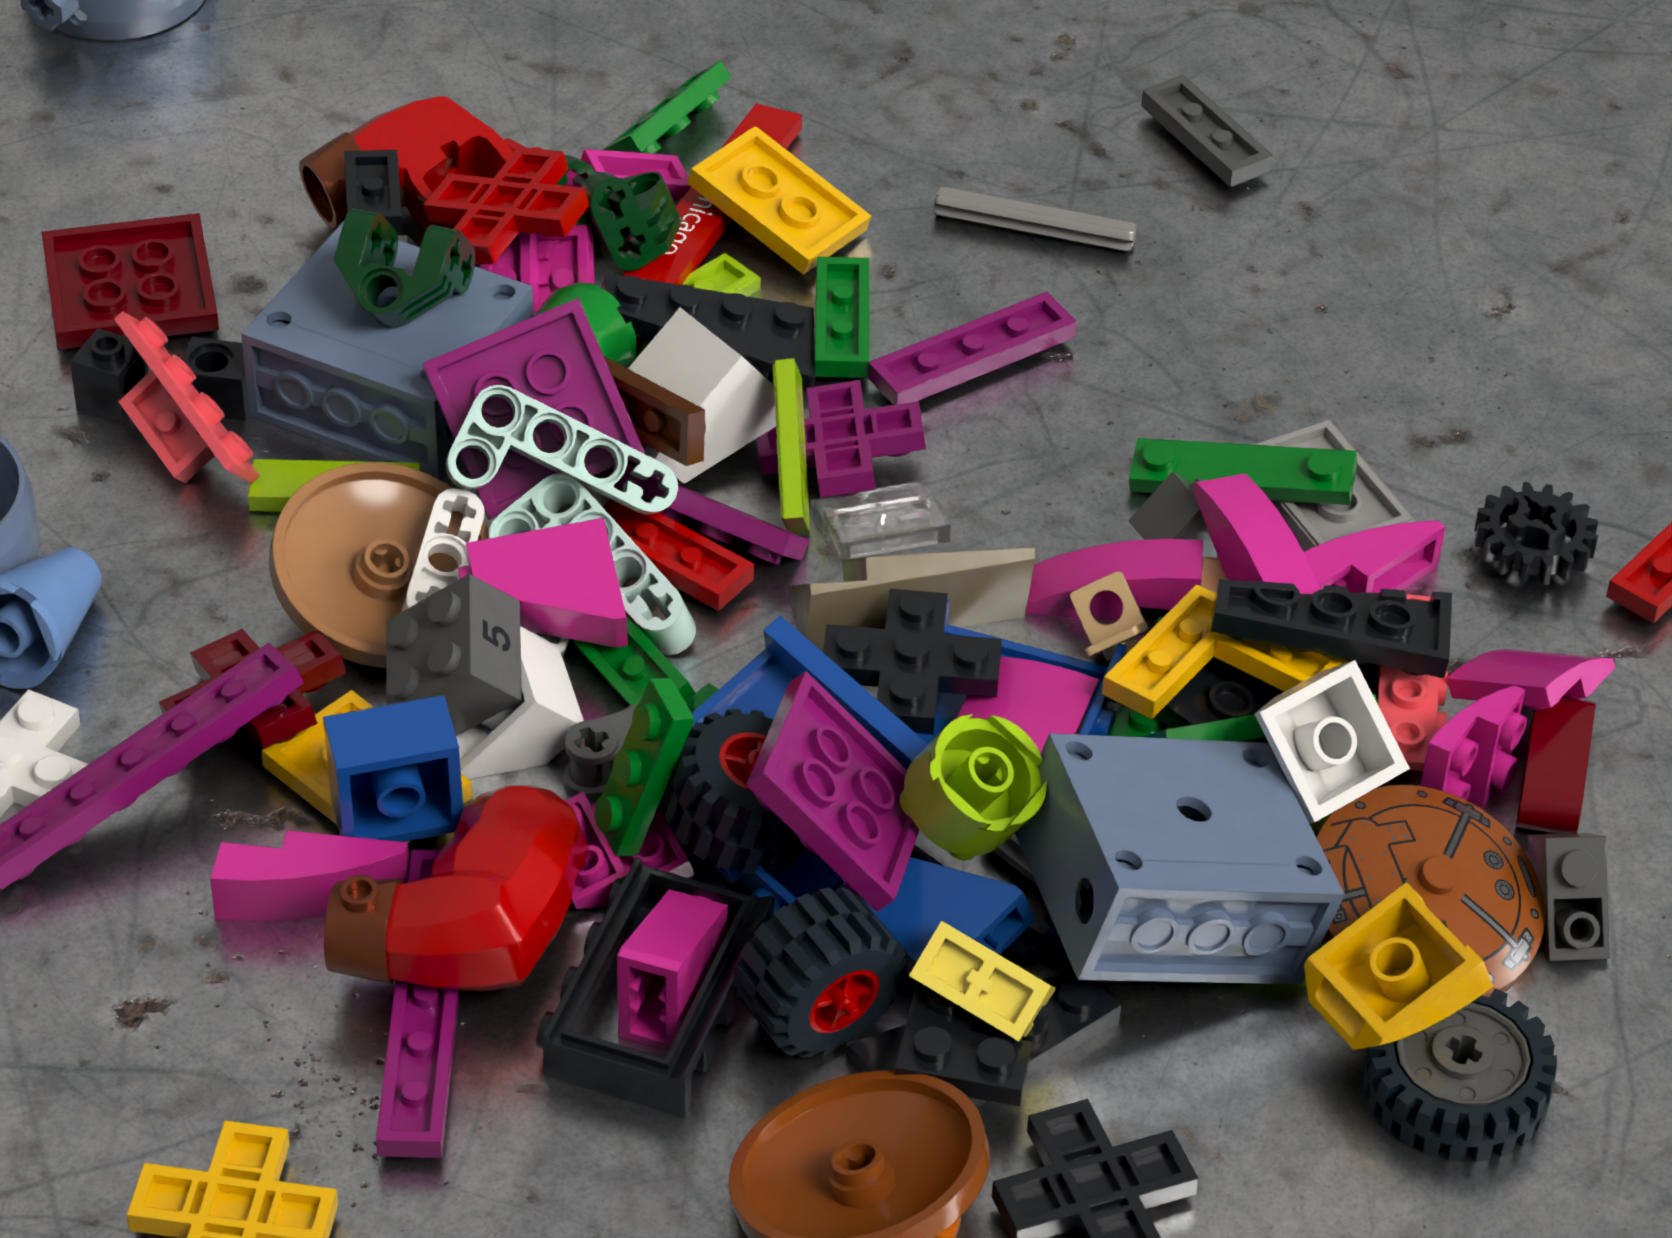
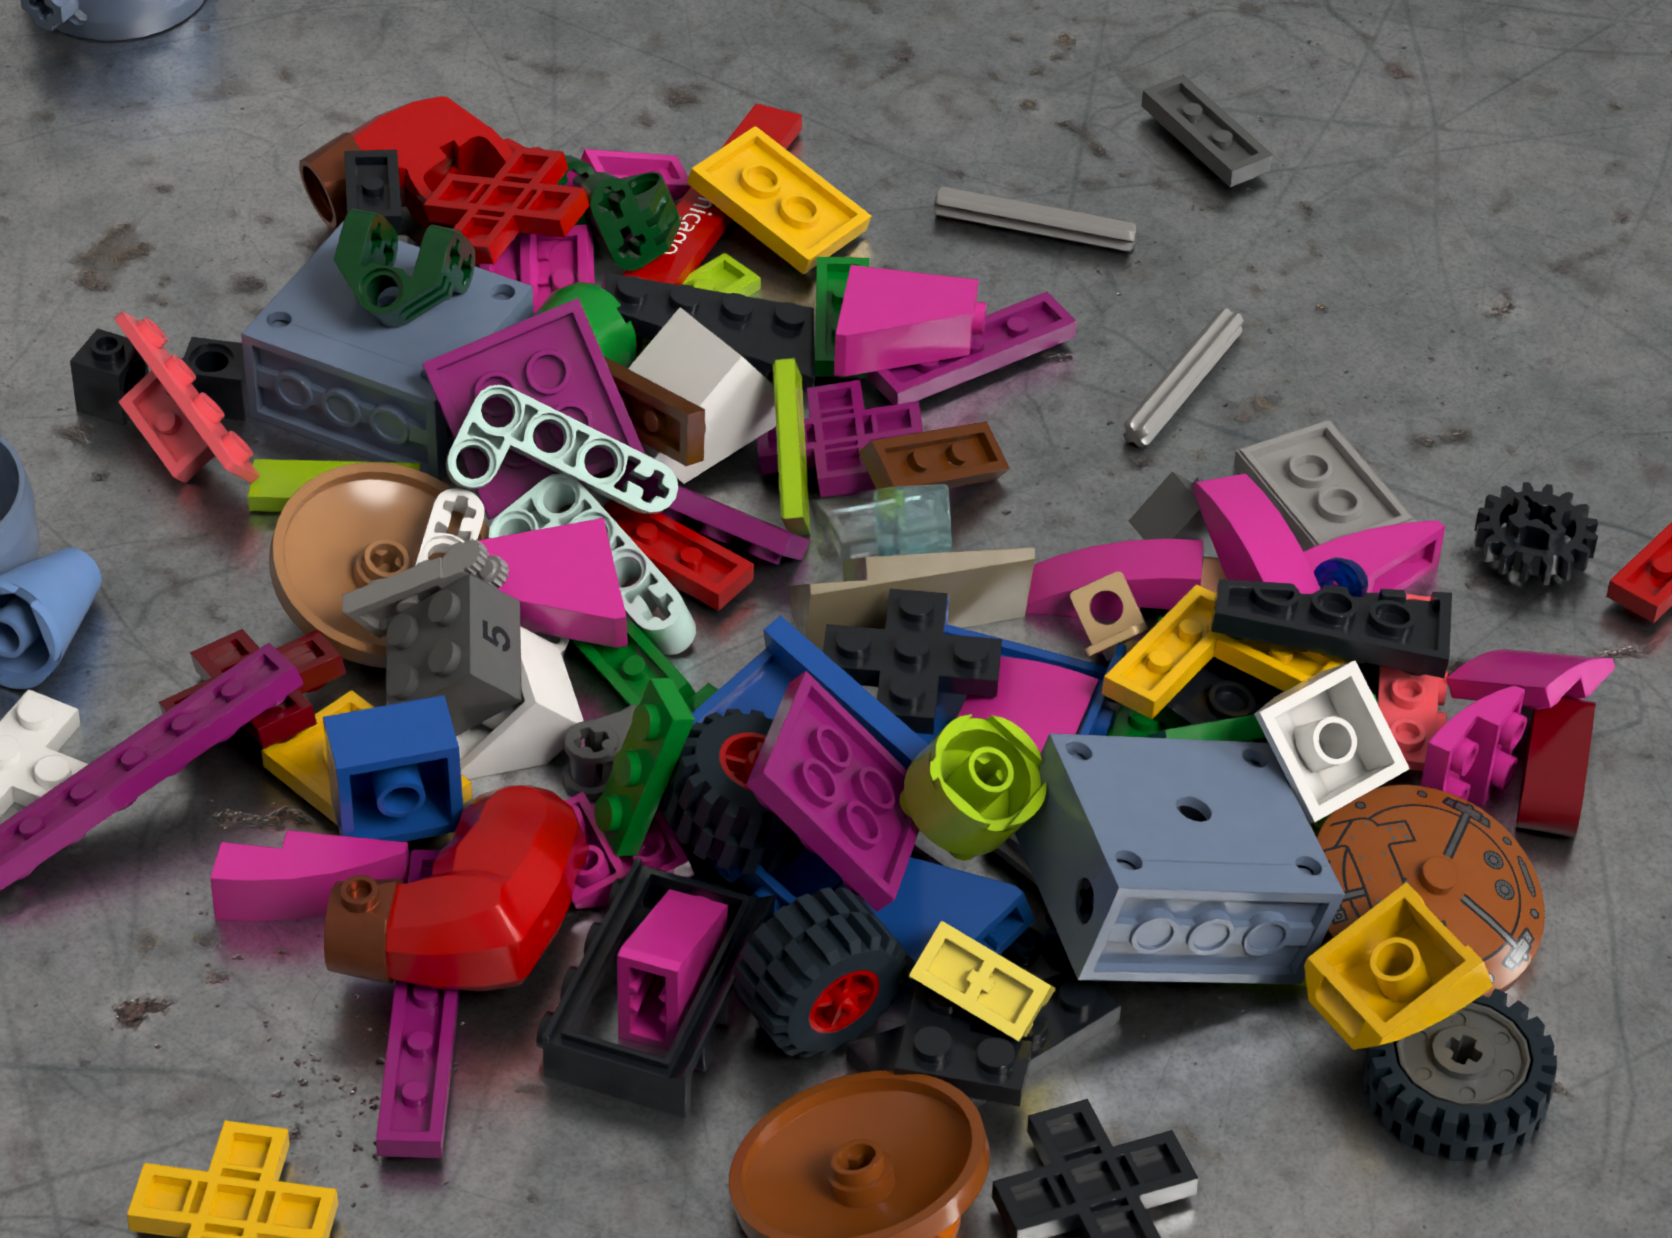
dark red plate [41,213,219,350] -> none
green plate [603,61,731,154] -> none
green plate [1129,438,1357,505] -> none
dark grey slope [1528,833,1610,961] -> none
none -> light grey hinge [342,538,510,638]
none -> dark pink slope [834,265,987,377]
none -> reddish brown plate [859,421,1010,500]
none -> clear light blue panel [874,484,953,556]
none -> light grey axle [1123,308,1244,447]
none -> clear blue plate [1314,557,1368,597]

